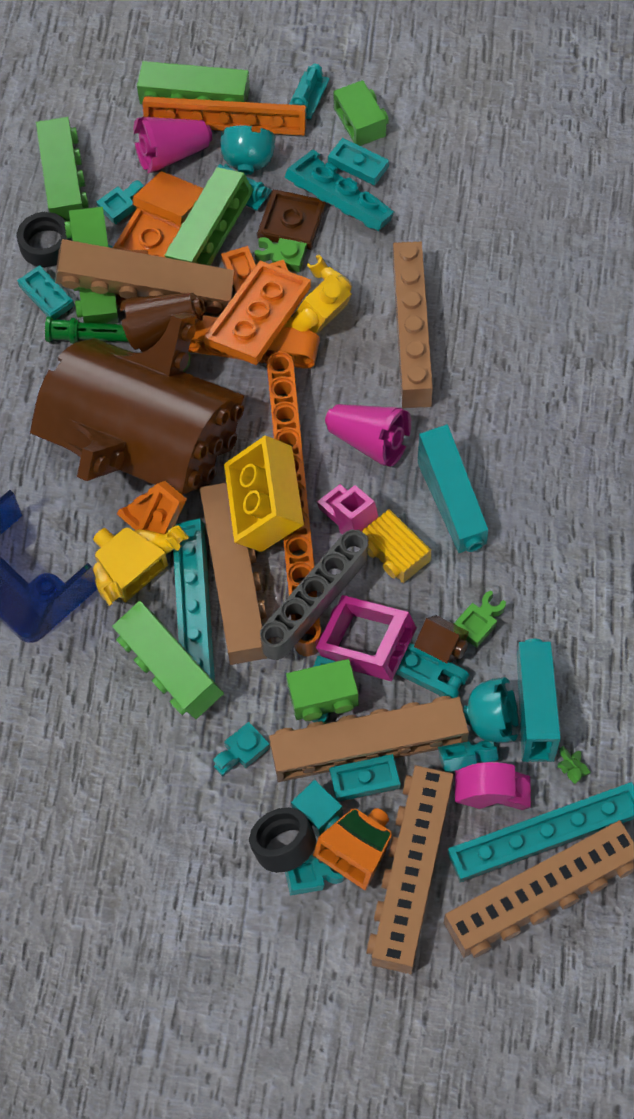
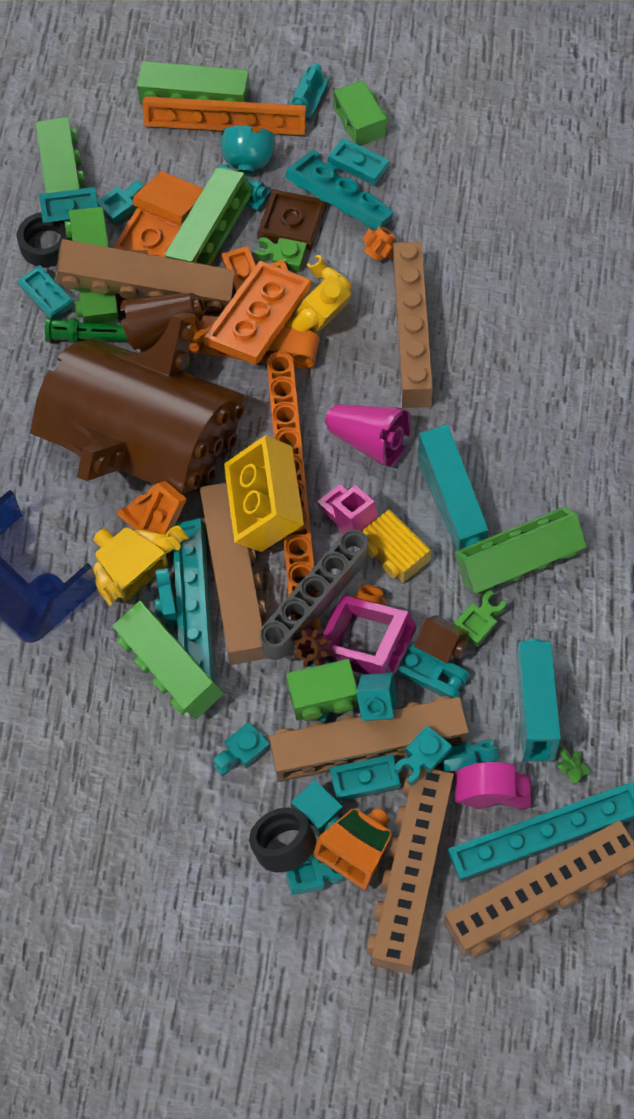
dark pink cone [133,117,213,173] -> none
teal cylinder [463,677,519,743] -> none
none -> teal plate [39,187,98,223]
none -> teal plate [154,568,178,628]
none -> reddish brown gear [293,628,334,667]
none -> orange plate [352,585,387,605]
none -> teal brick [356,672,398,721]
none -> orange gear [362,226,397,262]
none -> teal plate [394,725,452,786]
none -> bright green brick [454,506,586,594]

